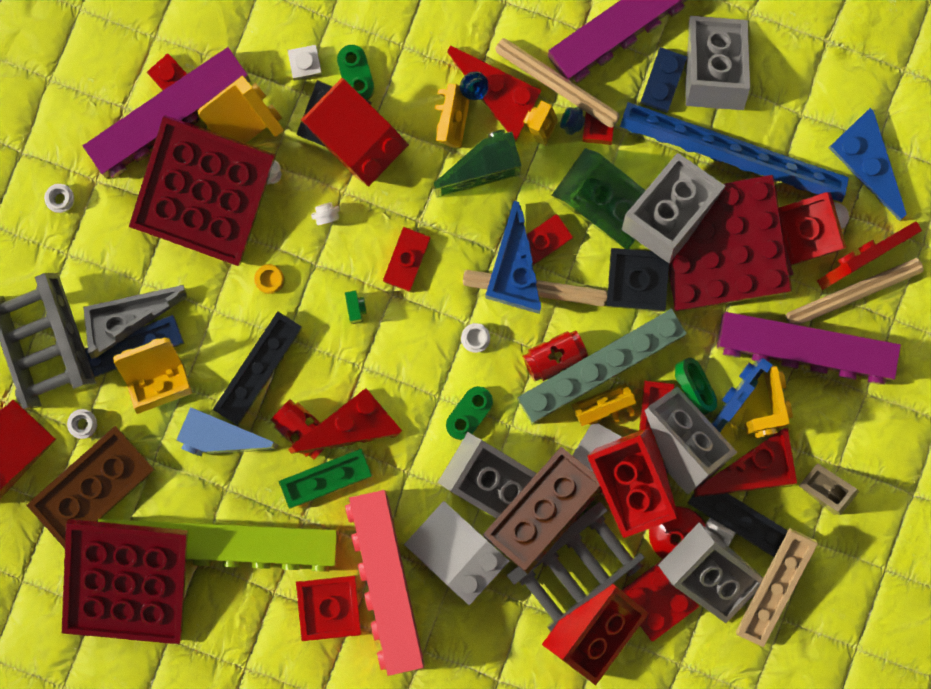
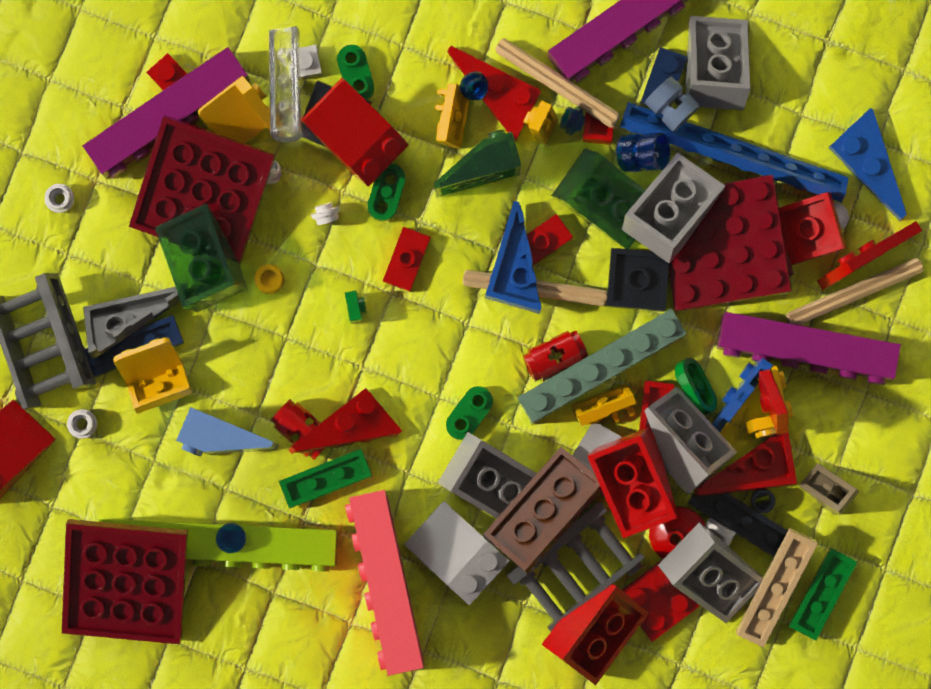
reddish brown plate [26,426,155,549] -> none
black plate [213,311,303,426] -> none
red plate [296,575,361,641] -> none
white plate [461,323,490,353] -> none
none -> clear green slope [155,204,248,312]
none -> plate [216,523,246,553]
none -> clear brick [269,26,302,142]
none -> green plate [368,163,406,222]
none -> clear blue wheel [616,133,670,172]
none -> sand blue wheel [644,76,700,132]
none -> black hinge [751,489,776,513]
none -> red plate [759,369,789,435]
none -> green plate [788,548,857,641]

